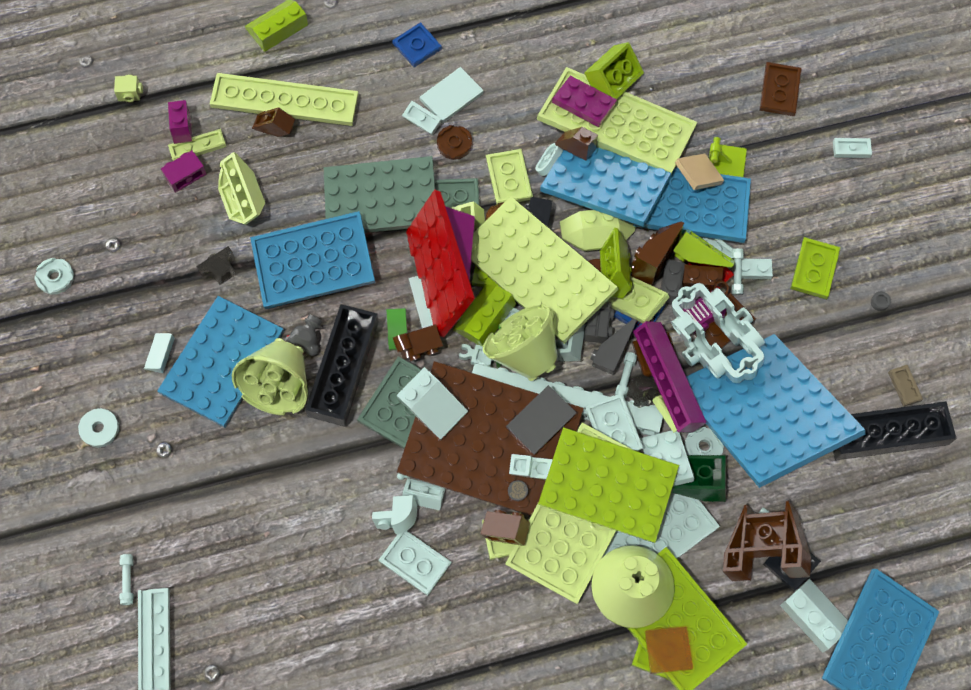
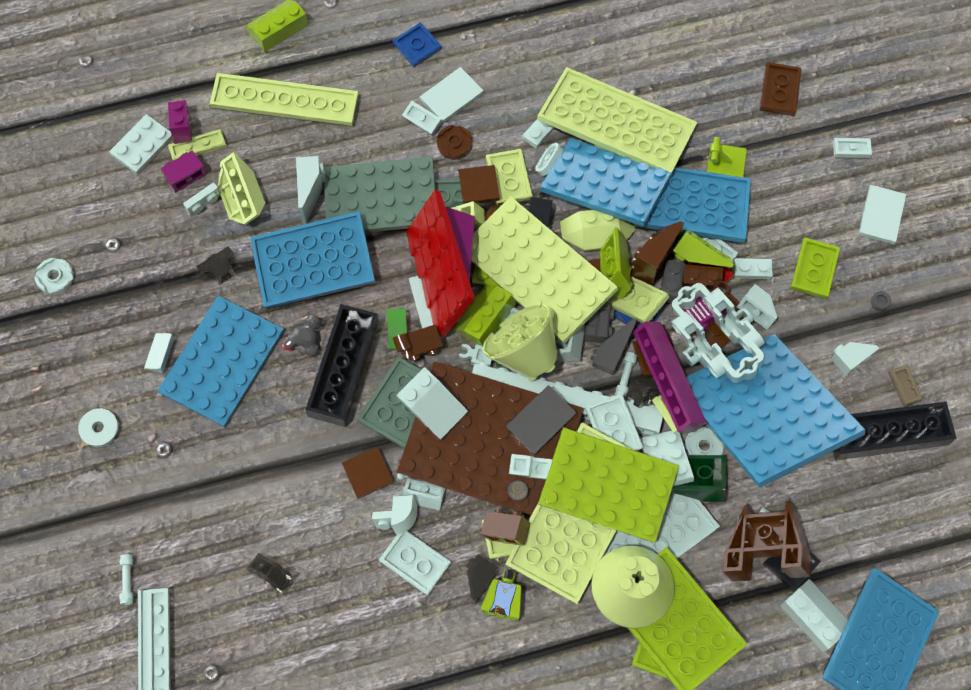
yellowish green brick [114,75,143,102] -> none
yellowish green cone [232,338,308,415] -> none
reddish brown slope [252,107,295,137] -> none
magenta plate [552,75,617,127] -> none
reddish brown slope [555,127,598,161] -> none
lime slope [584,42,644,99] -> none
clear orange tile [645,627,693,674] -> none
tan tile [675,153,724,190] -> none
light aqua bar [732,248,743,295] -> none
none -> light aqua plate [109,114,172,175]
none -> light aqua plate [183,183,221,217]
none -> clear smoke slope [246,553,293,593]
none -> light aqua slope [296,156,326,224]
none -> reddish brown tile [342,447,394,499]
none -> reddish brown tile [458,165,500,204]
none -> clear smoke slope [466,554,498,605]
none -> torso [480,570,521,622]
none -> light aqua plate [522,120,555,149]
none -> light aqua slope [737,284,777,330]
none -> light aqua slope [831,342,879,376]
none -> light aqua tile [858,185,906,245]

